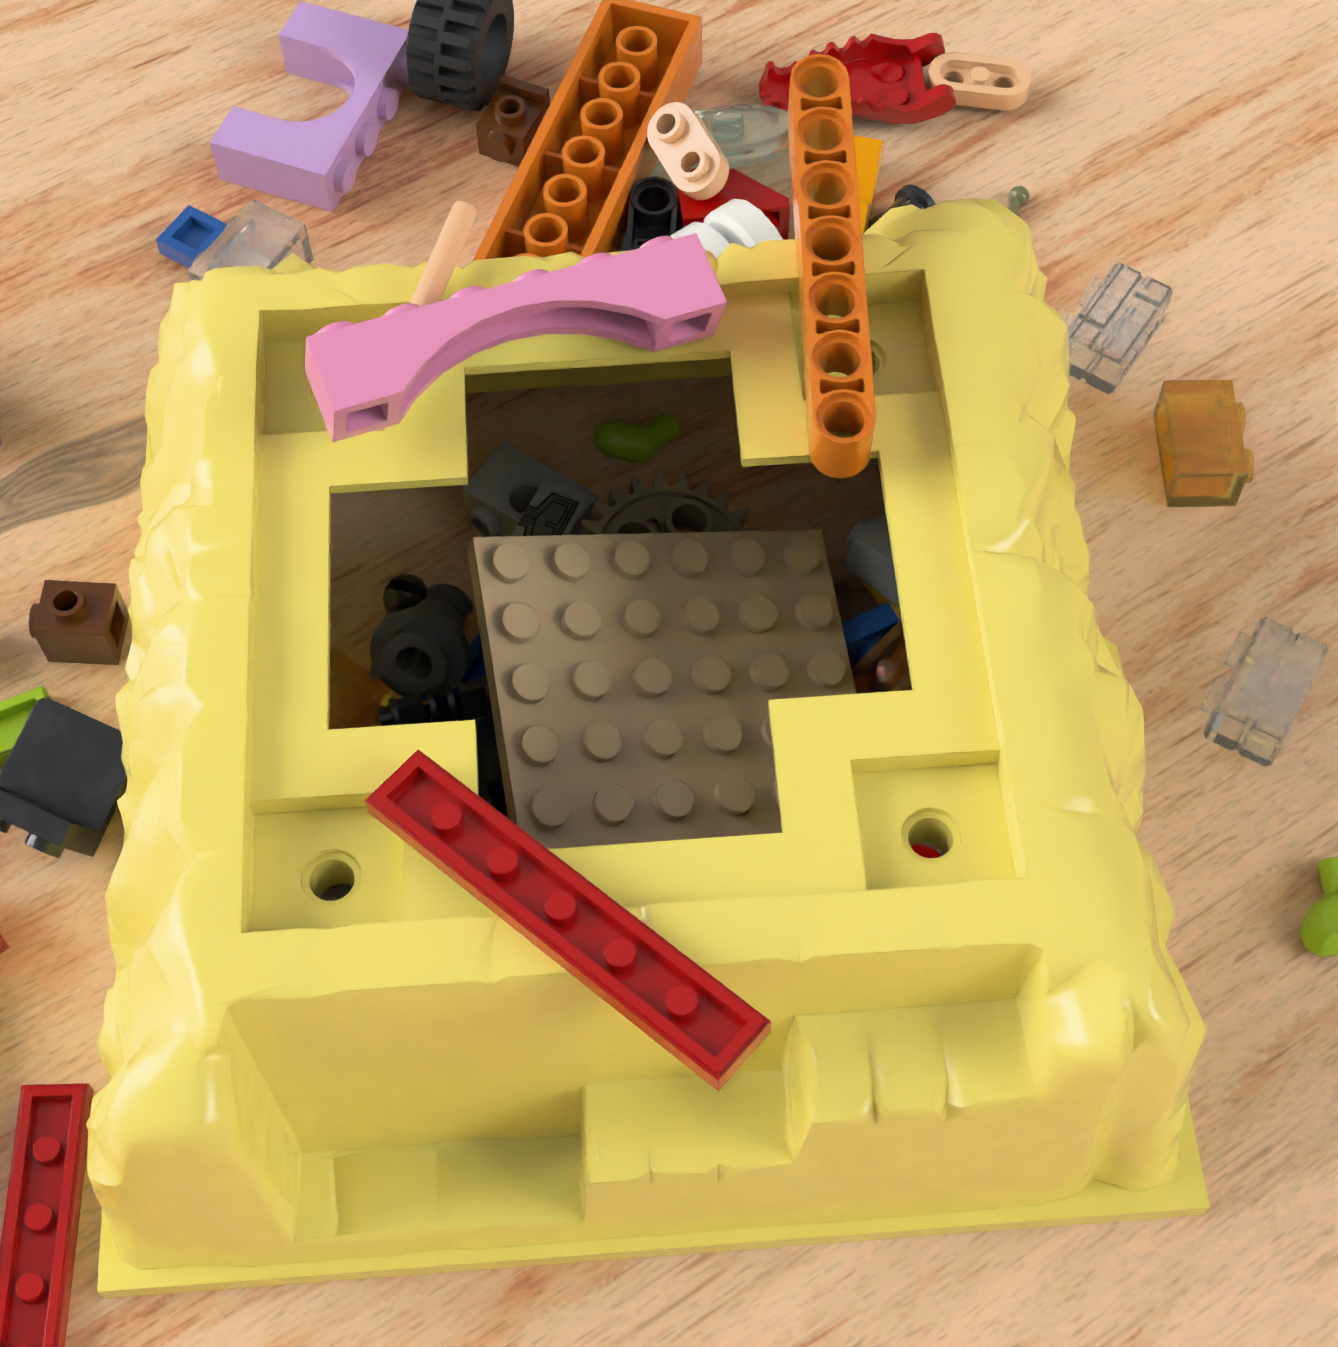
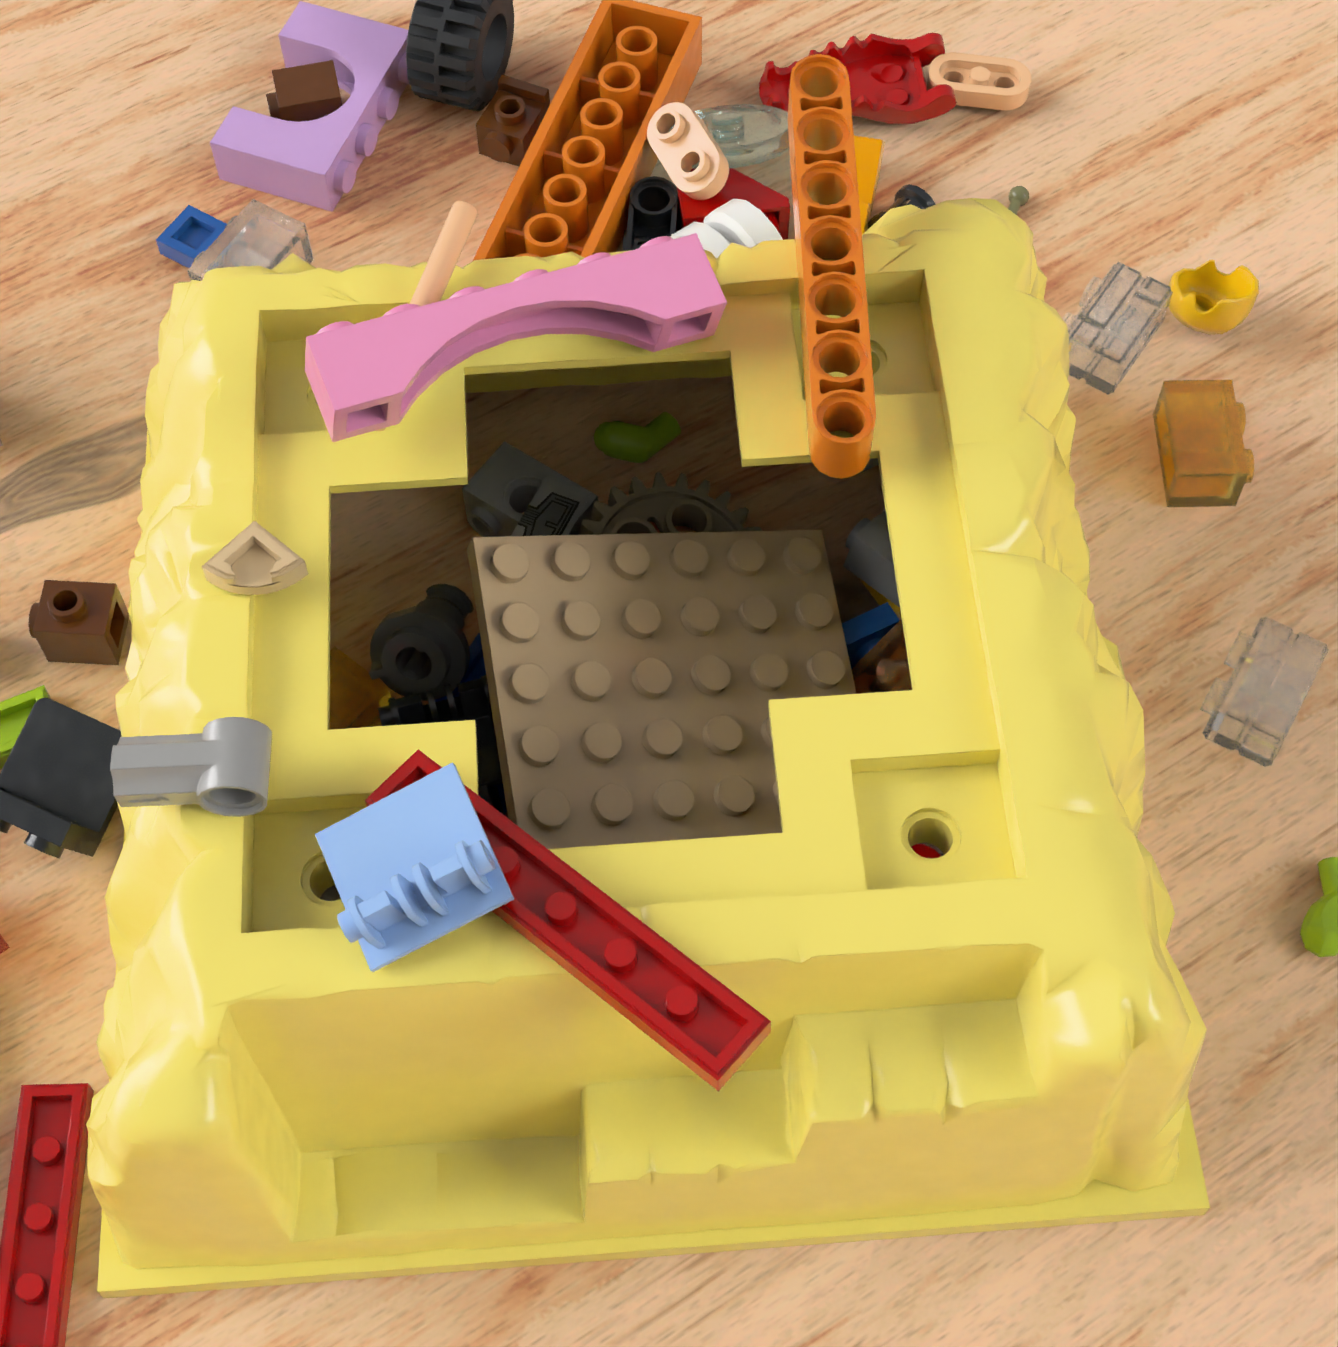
black hinge [383,574,428,615] -> none
none -> light grey piece [110,717,272,817]
none -> tan tile [202,521,308,595]
none -> reddish brown brick [266,60,342,122]
none -> light blue hinge [315,762,514,972]
none -> yellow hair [1168,260,1259,335]

